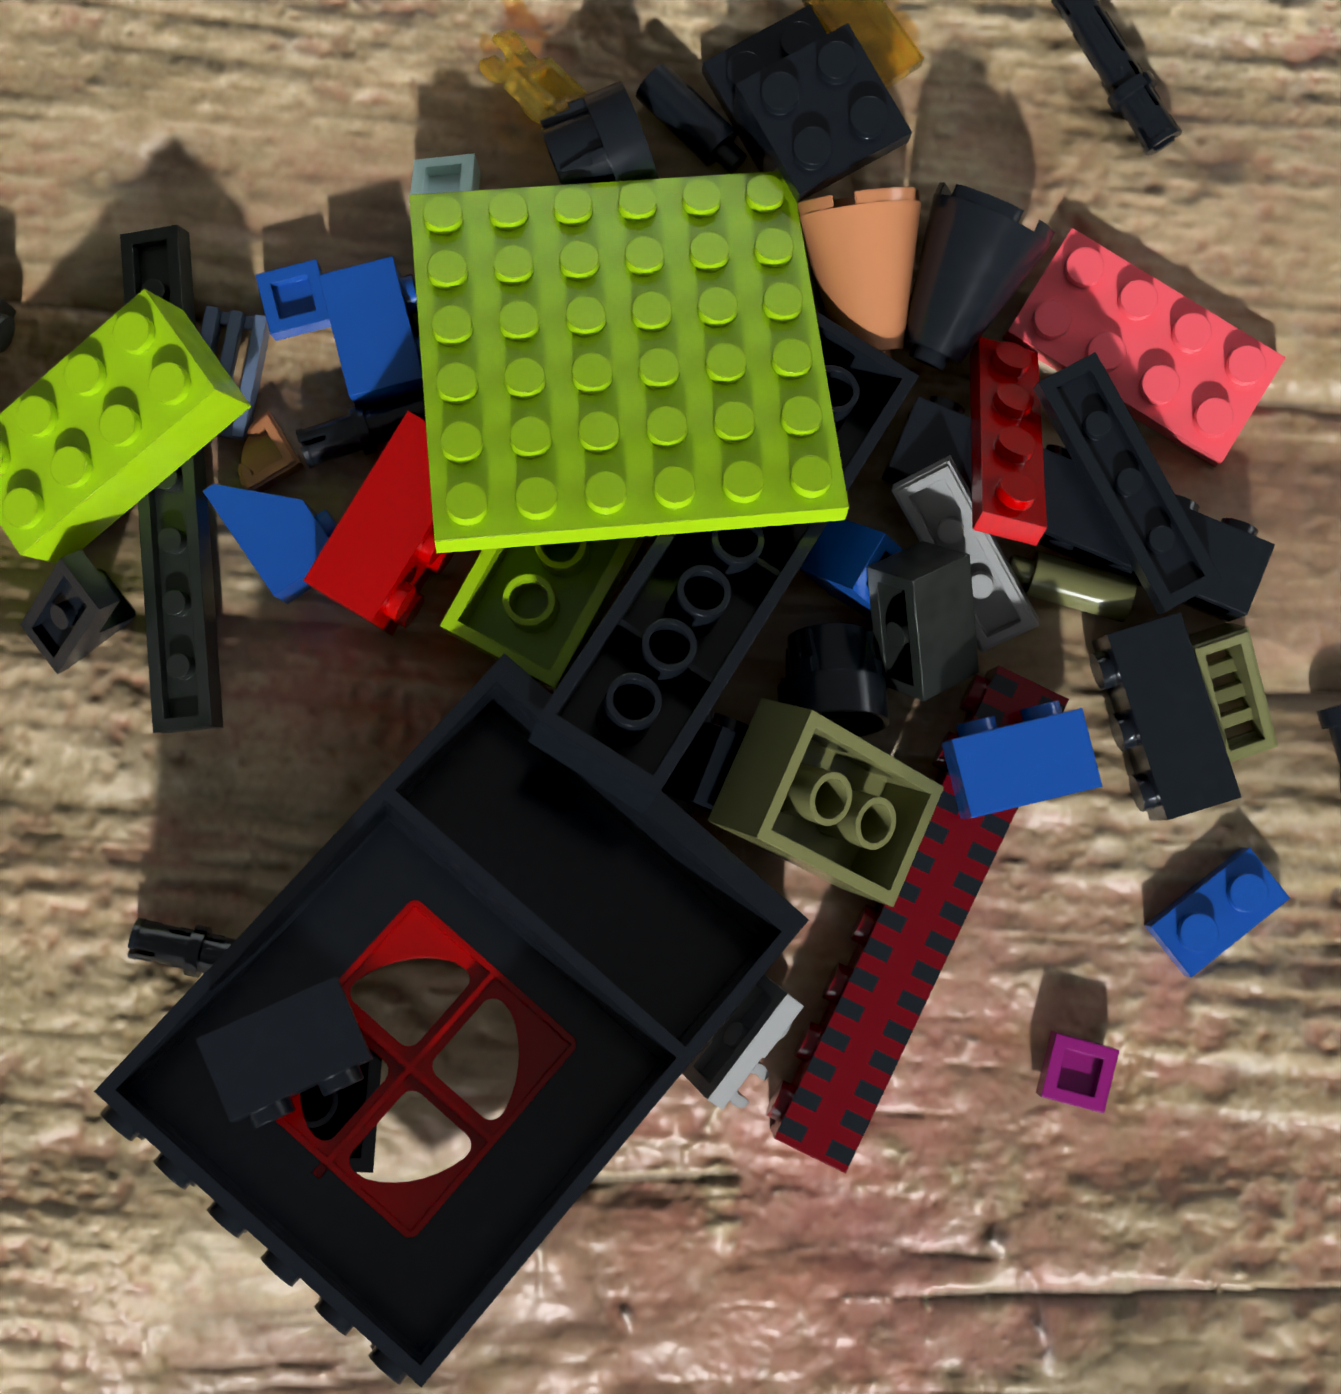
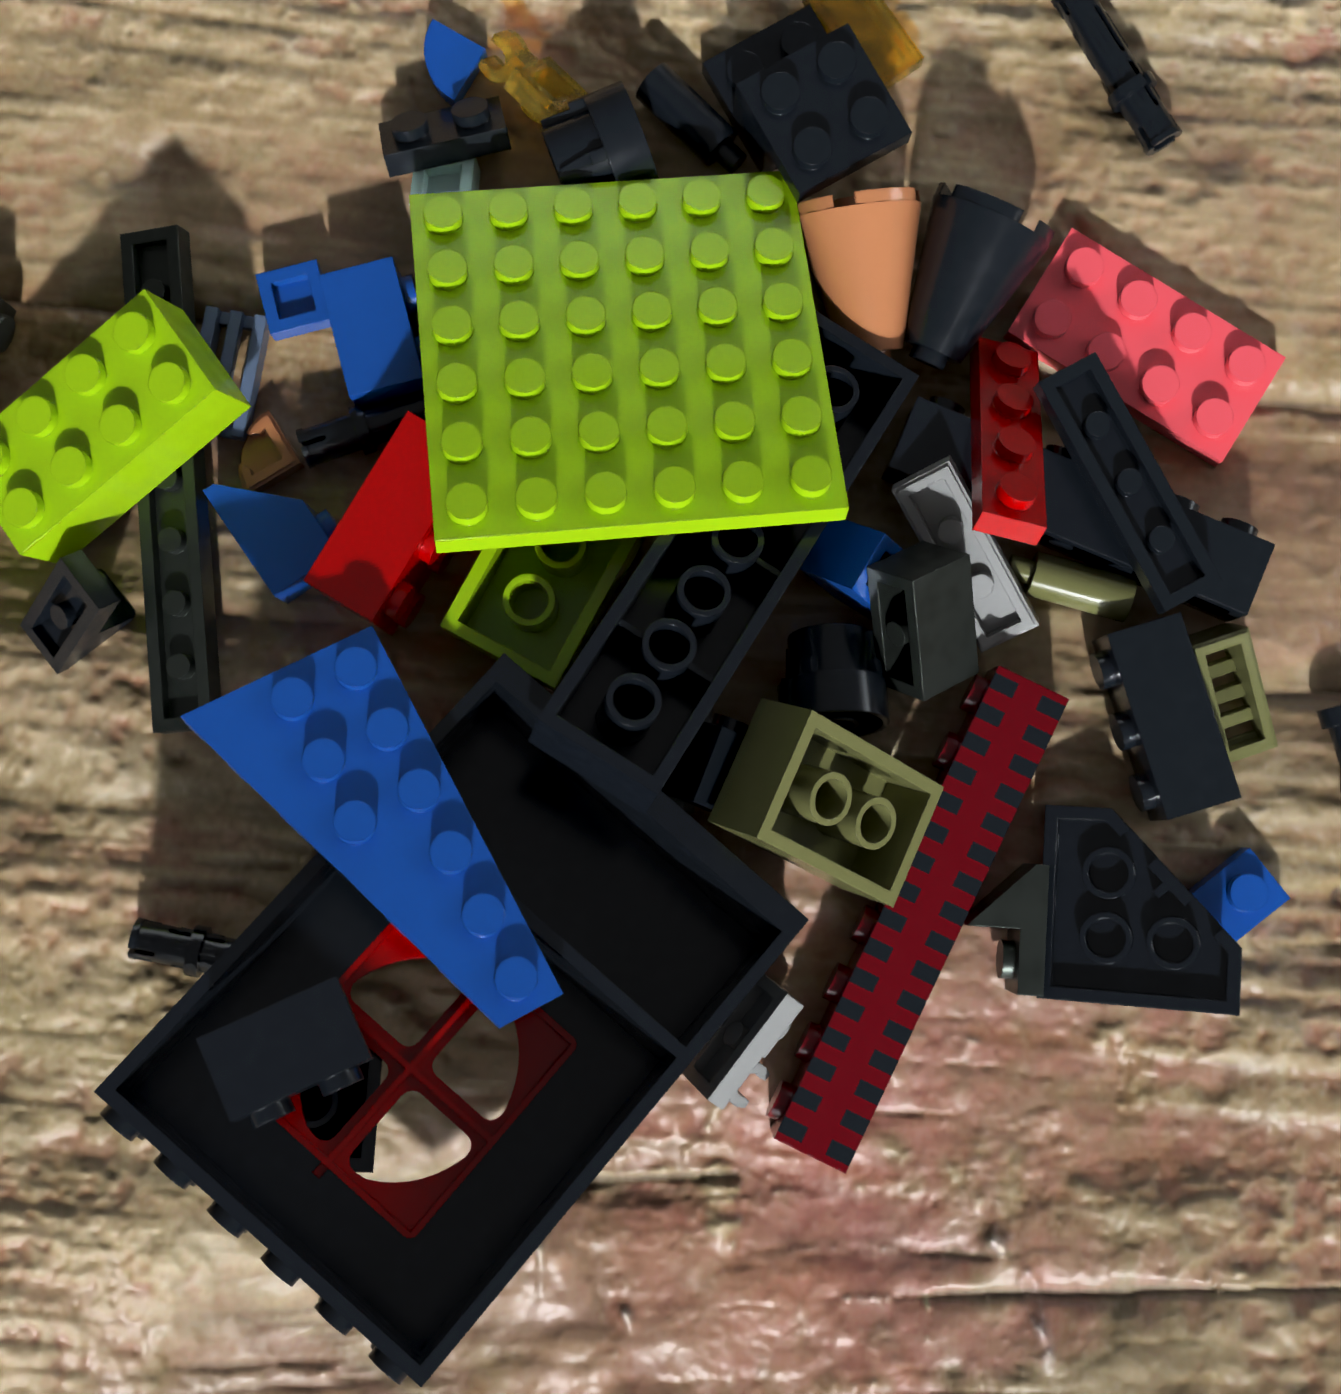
blue brick [941,700,1103,819] -> none
magenta plate [1036,1031,1119,1114] -> none
none -> blue wing [180,626,563,1029]
none -> black plate [378,96,512,178]
none -> blue tile [424,19,488,106]
none -> pearl dark grey slope [964,863,1050,997]
none -> black plate [1036,805,1242,1016]

